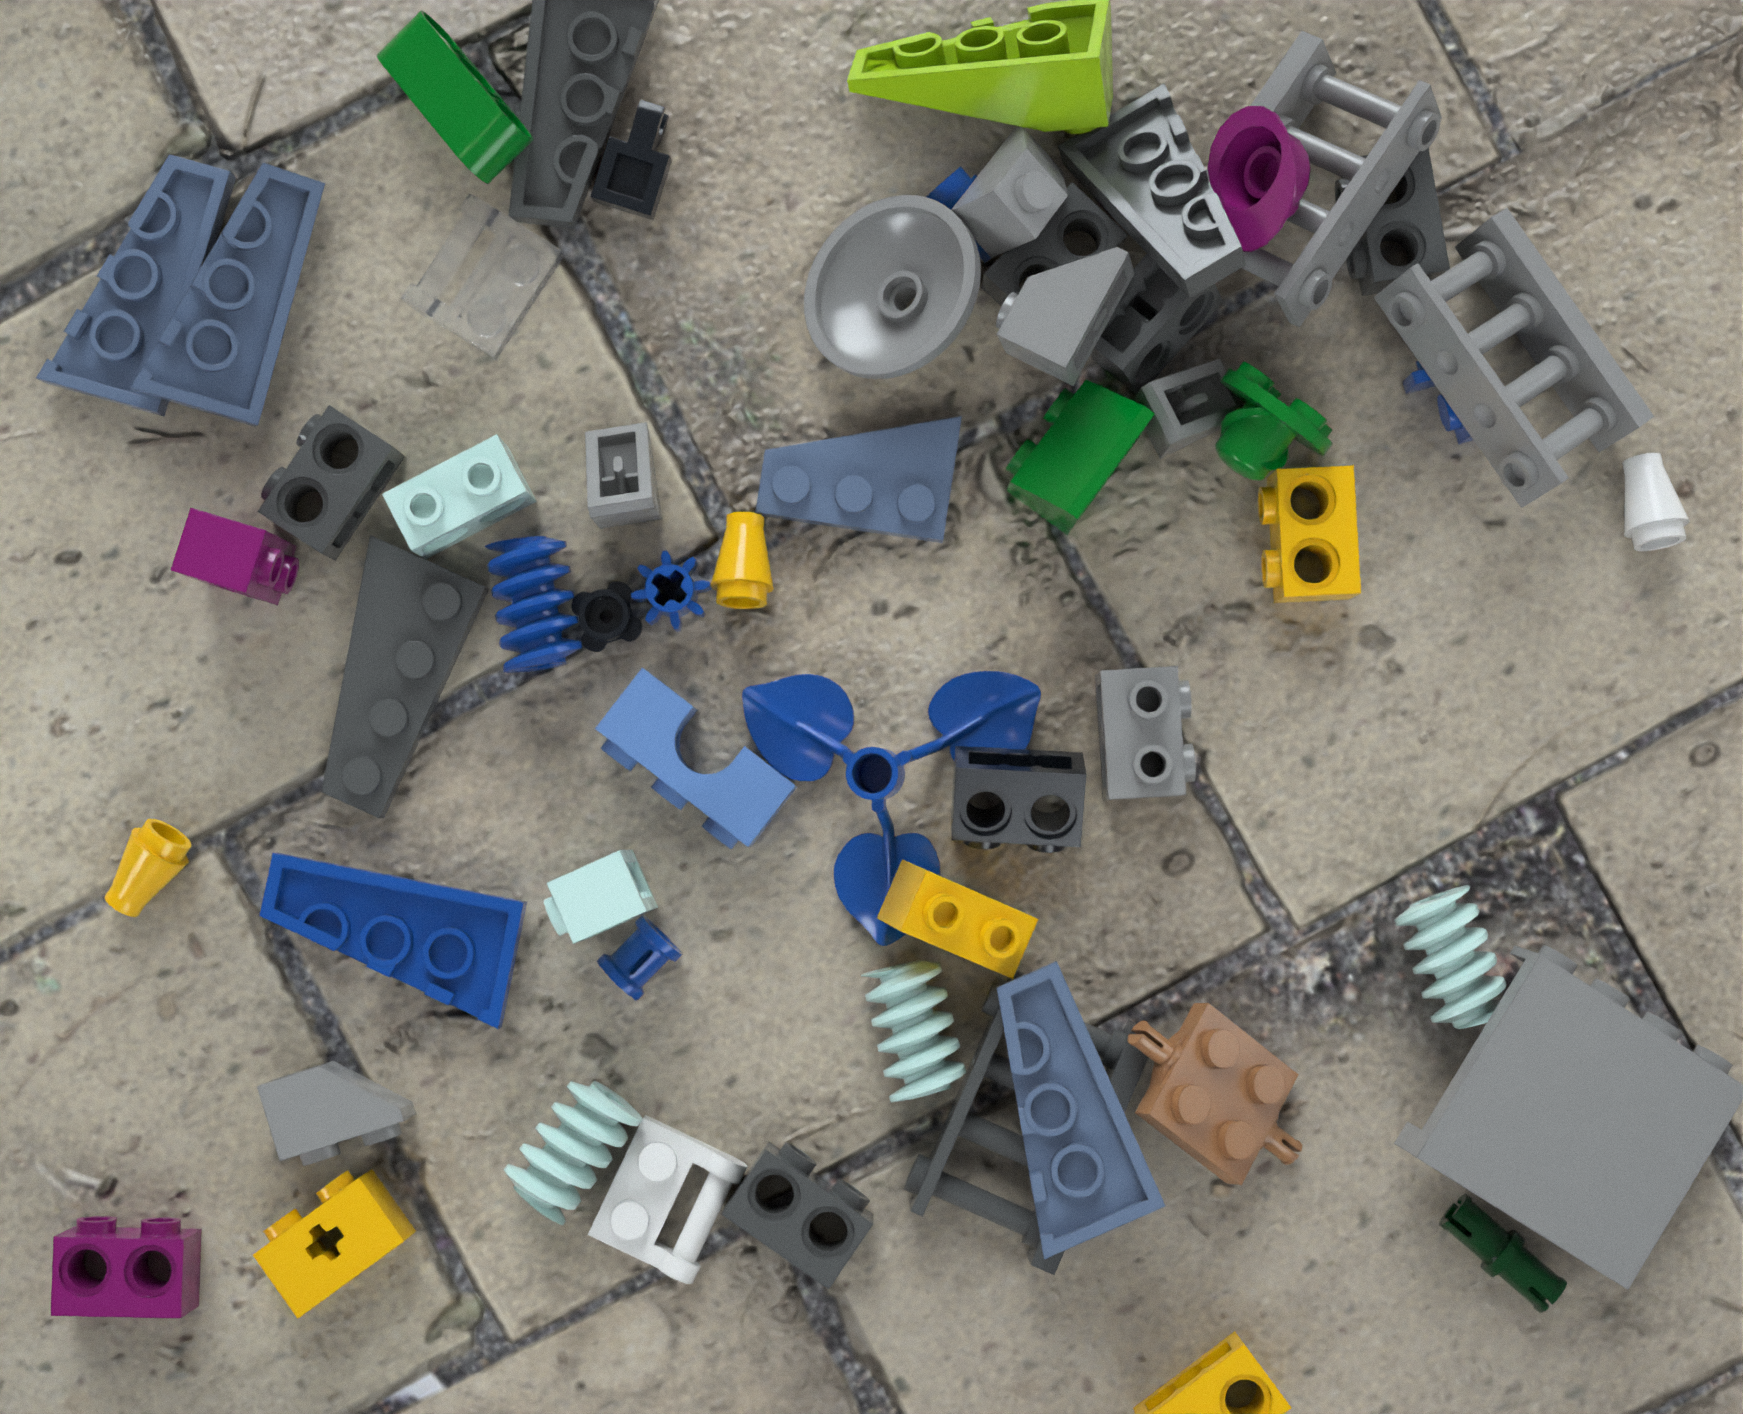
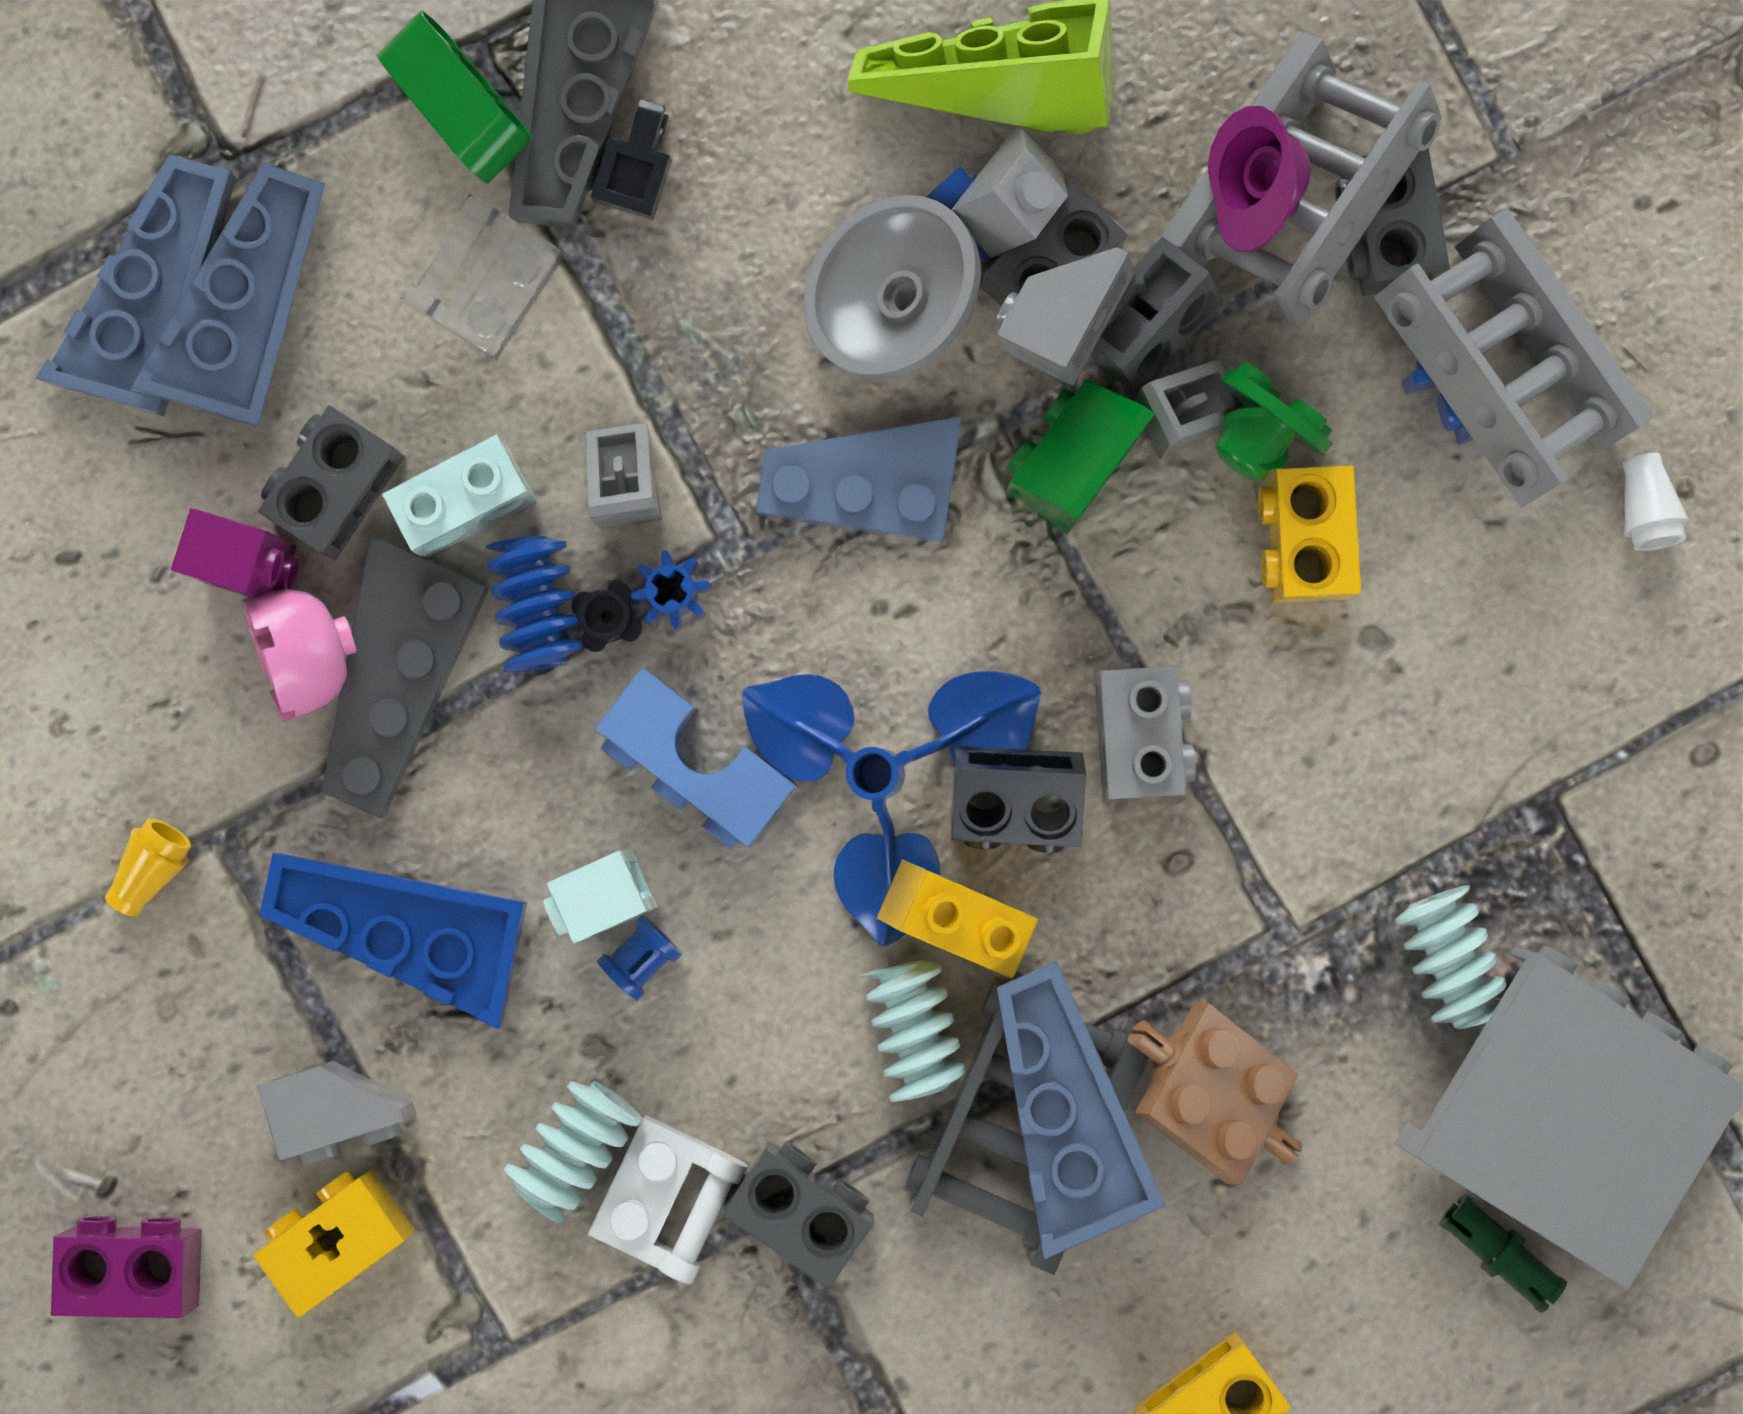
yellow cone [711,512,774,609] -> none
dark grey wing [1058,83,1246,298] -> none
none -> bright pink cylinder [242,589,356,723]

